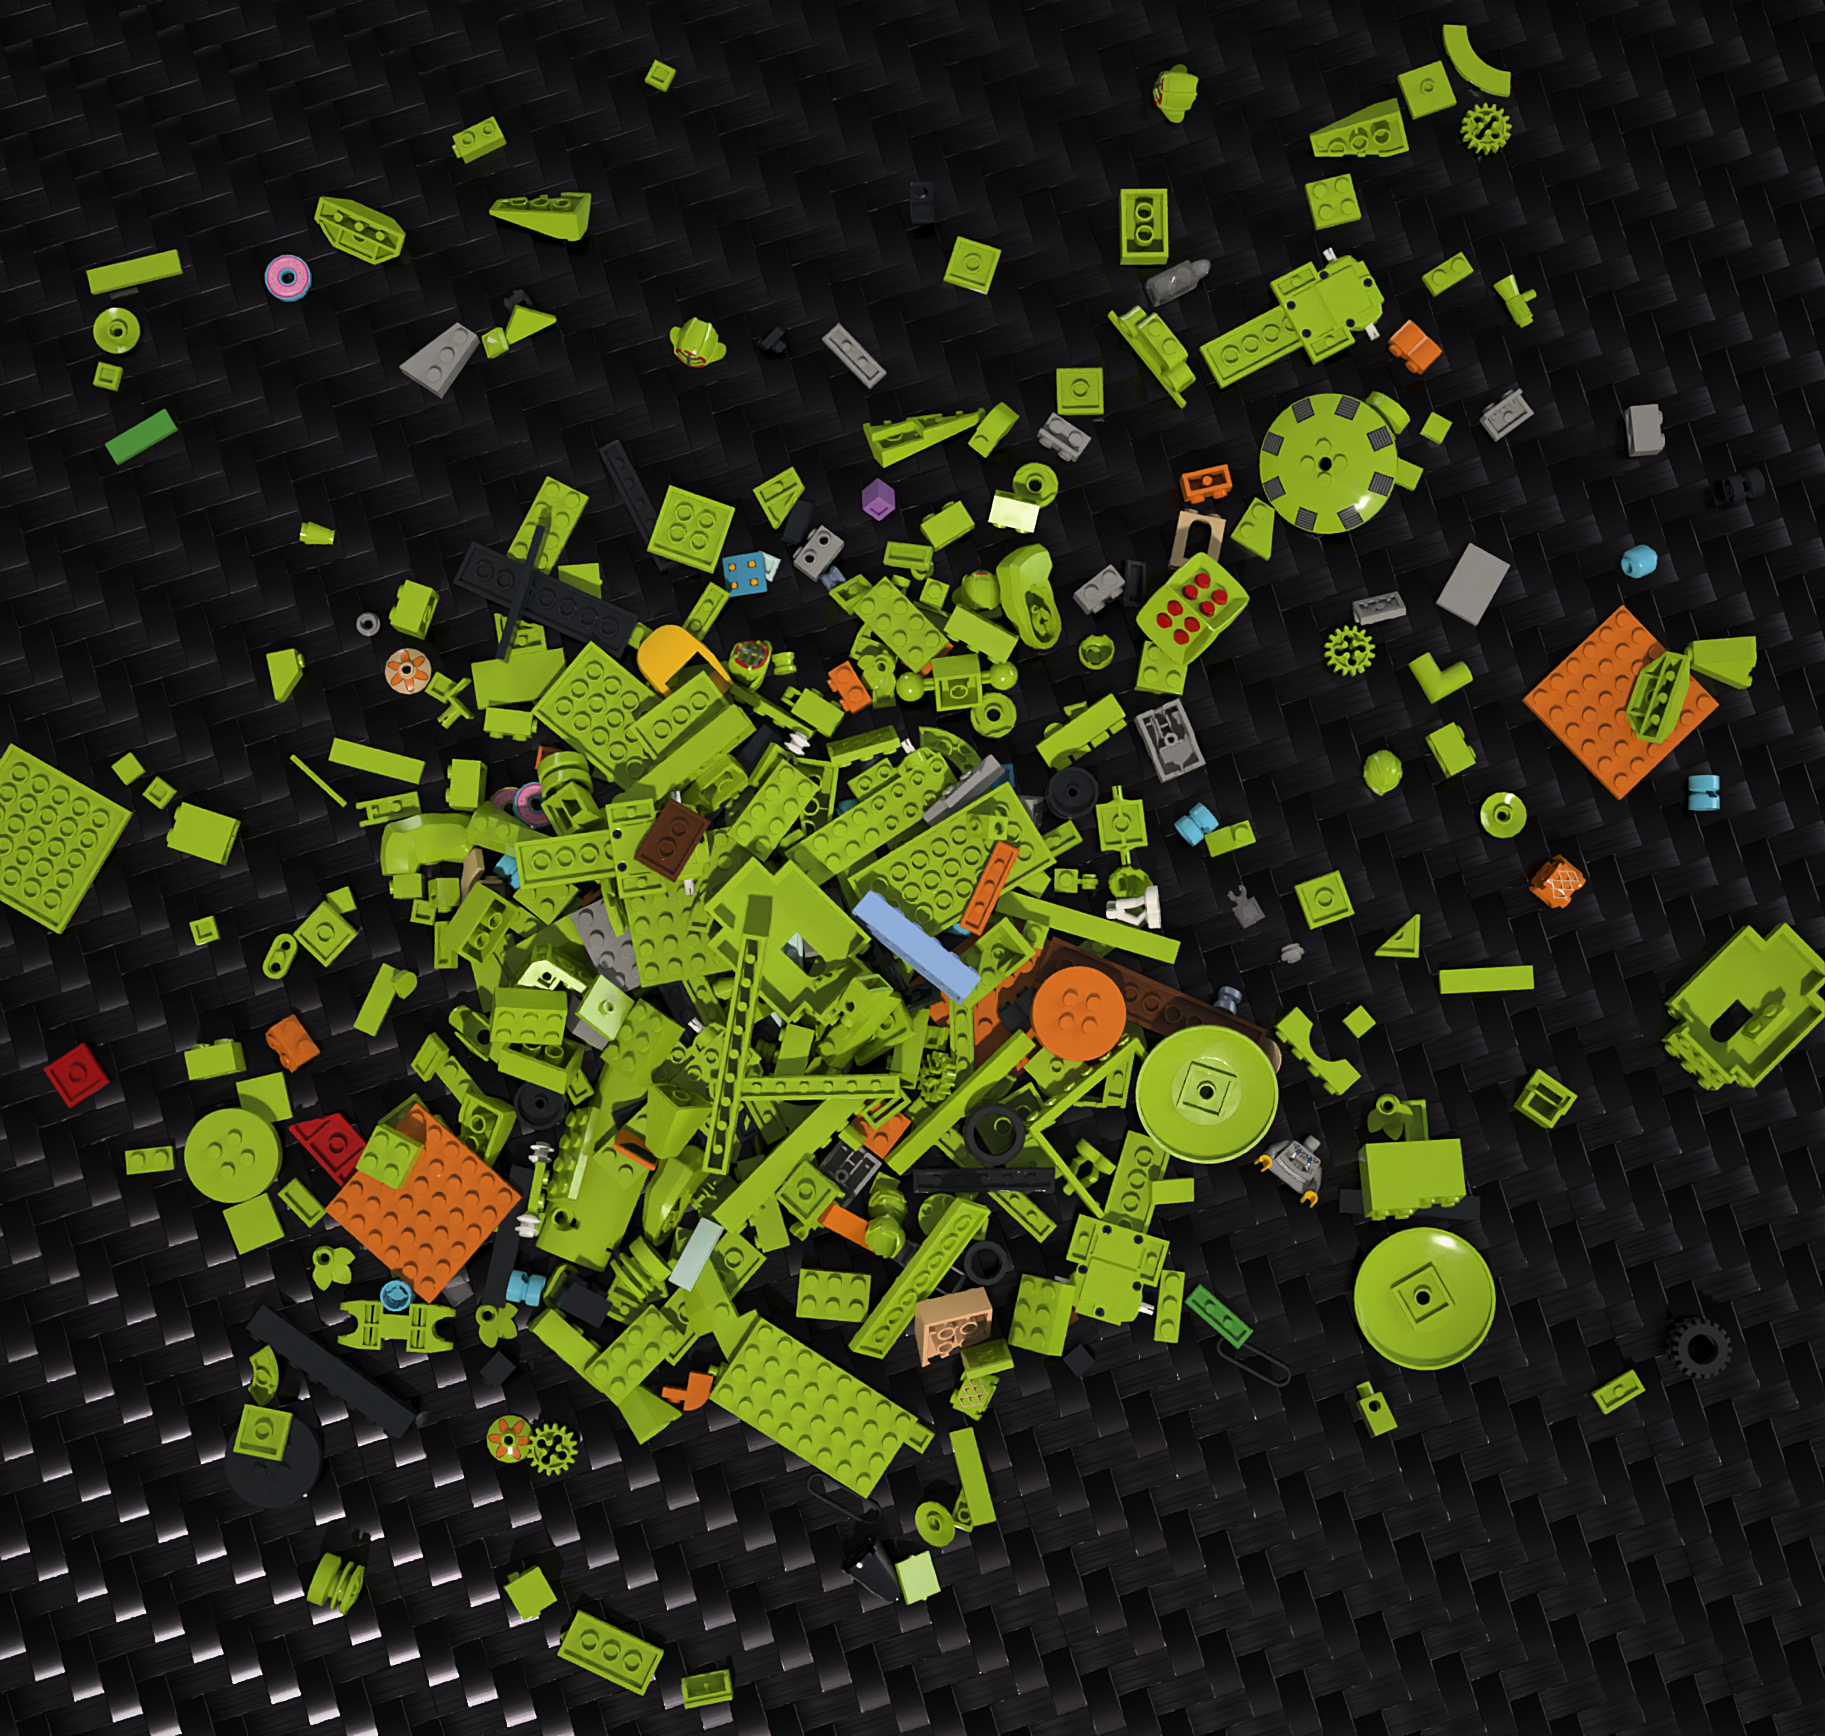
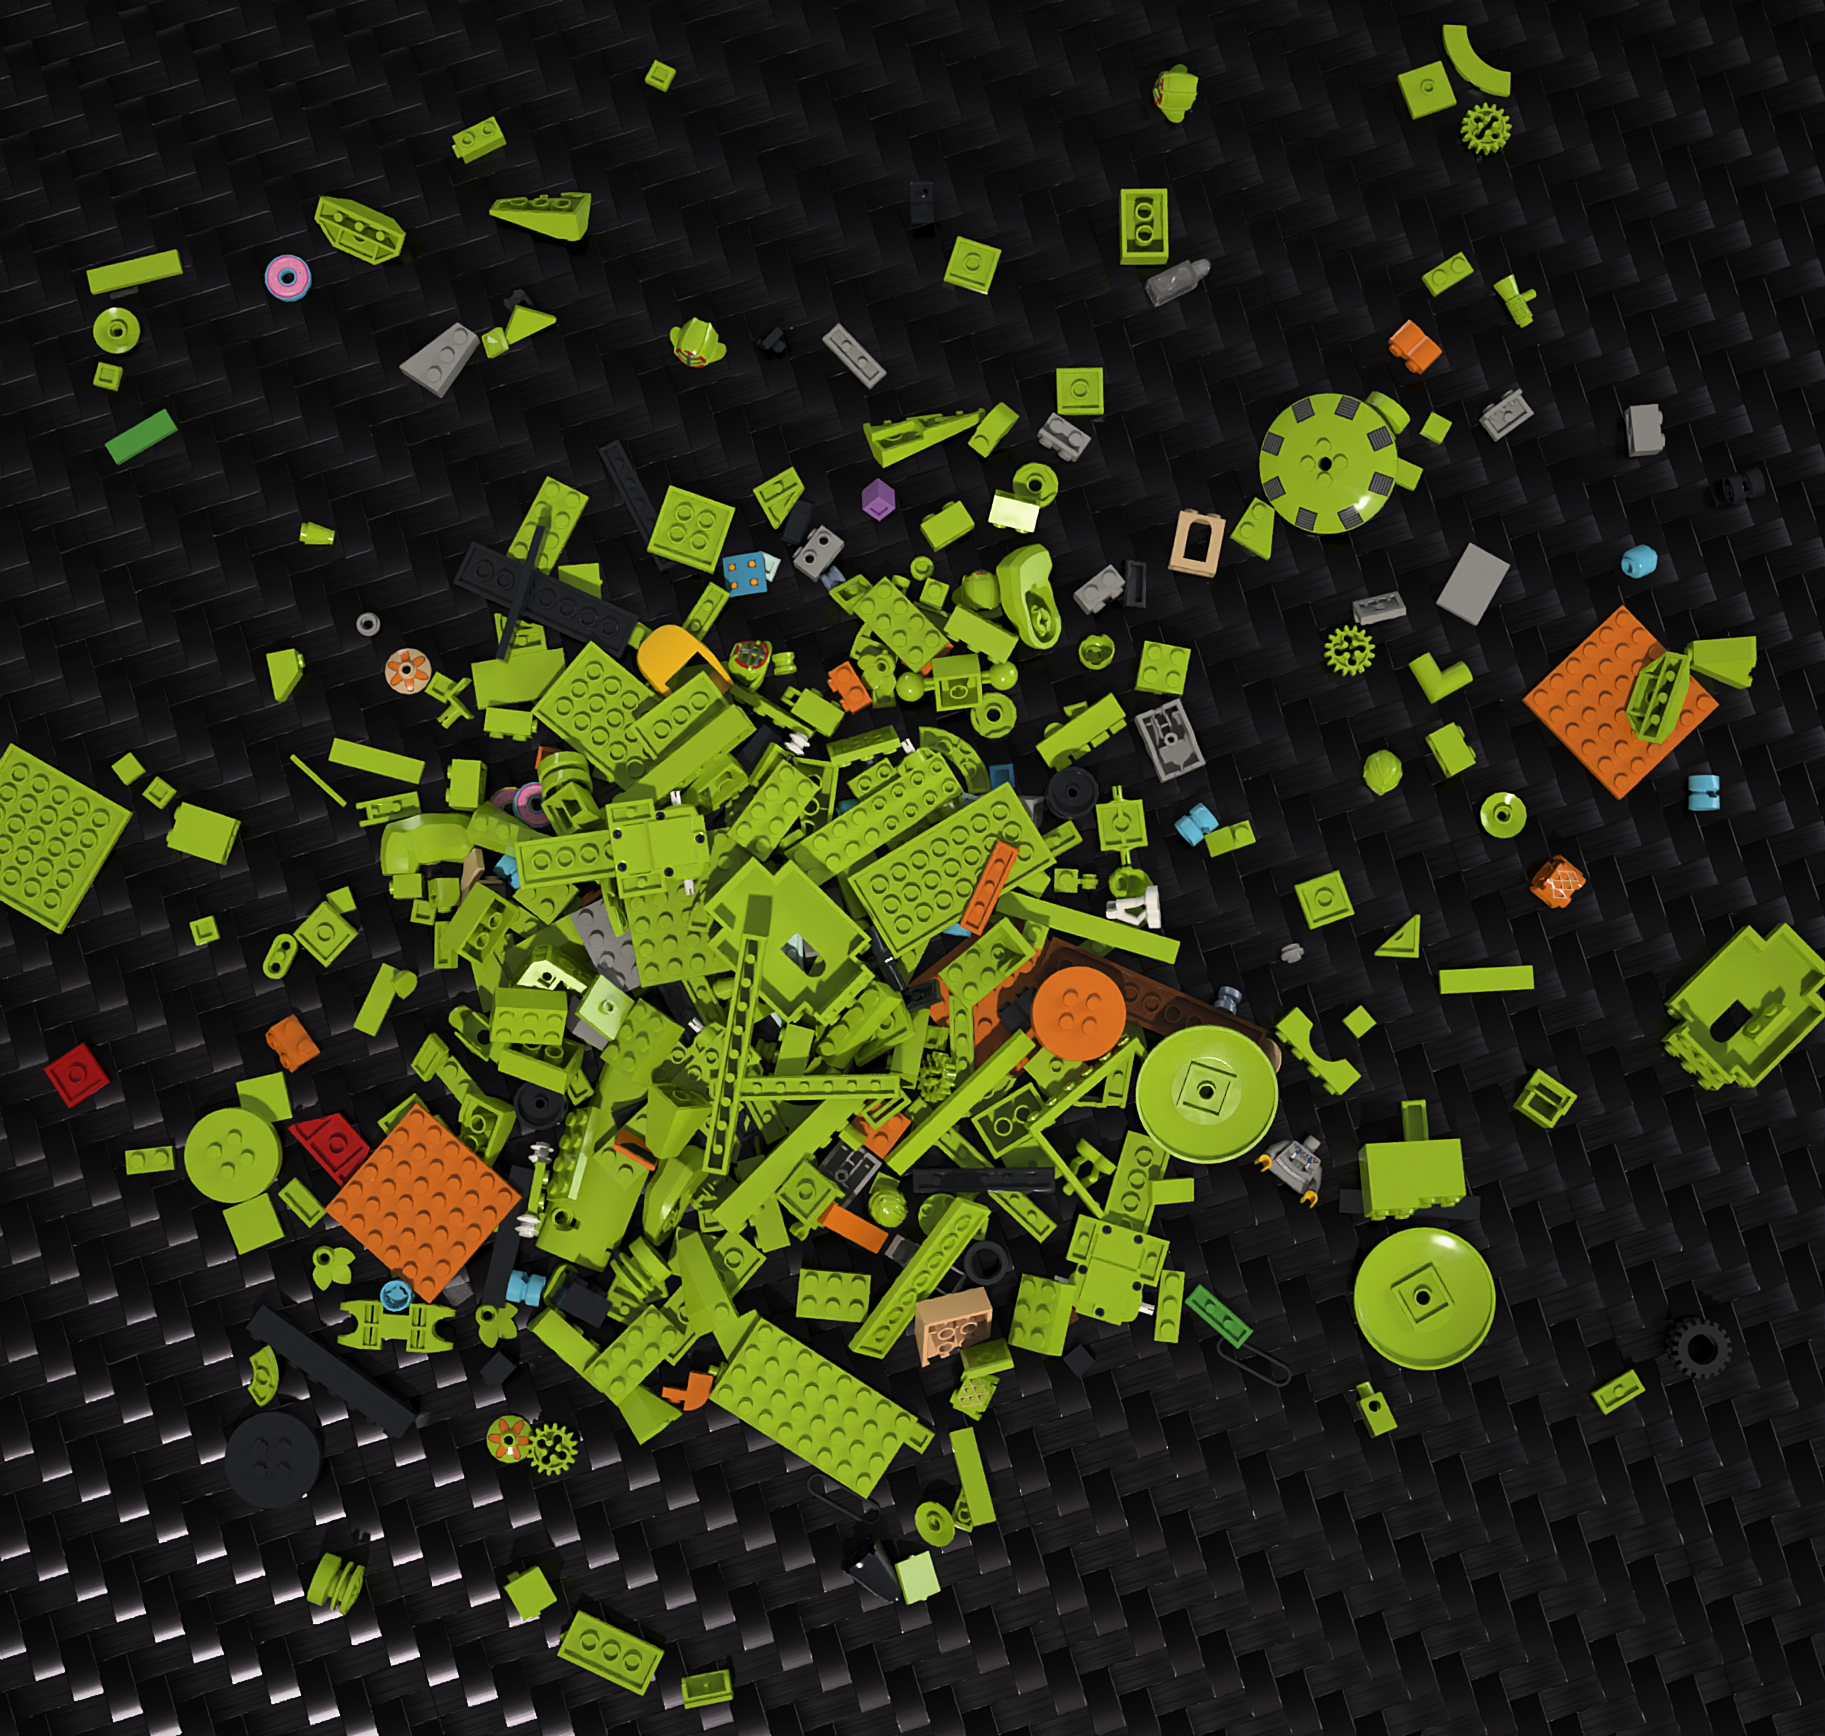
lime brick [184,1038,247,1080] -> none
lime plate [233,1404,293,1461] -> none
lime brick [355,1124,425,1190] -> none
lime brick [389,580,440,640] -> none
reddish brown tile [633,798,711,883] -> none
light aqua tile [668,1217,724,1292] -> none
lime pin [812,963,851,990] -> none
lime torso [838,974,894,1028] -> none
light blue brick [850,890,981,1006] -> none
lime hair [865,1214,906,1258] -> none
lime tile [883,541,934,571] -> none
light grey bracket [922,755,1005,828] -> none
black tyre [963,1103,1026,1165] -> none
lime bracket [965,814,1008,840] -> none
lime brick [1108,305,1196,409] -> none
lime piece [1136,552,1249,666] -> none
orange brick [1179,464,1233,504] -> none
lime piece [1199,248,1384,389] -> none
clear plate [1228,885,1265,929] -> none
lime plate [1304,173,1361,230] -> none
lime wedge [1310,98,1409,157] -> none
lime plate [1368,1094,1414,1140] -> none

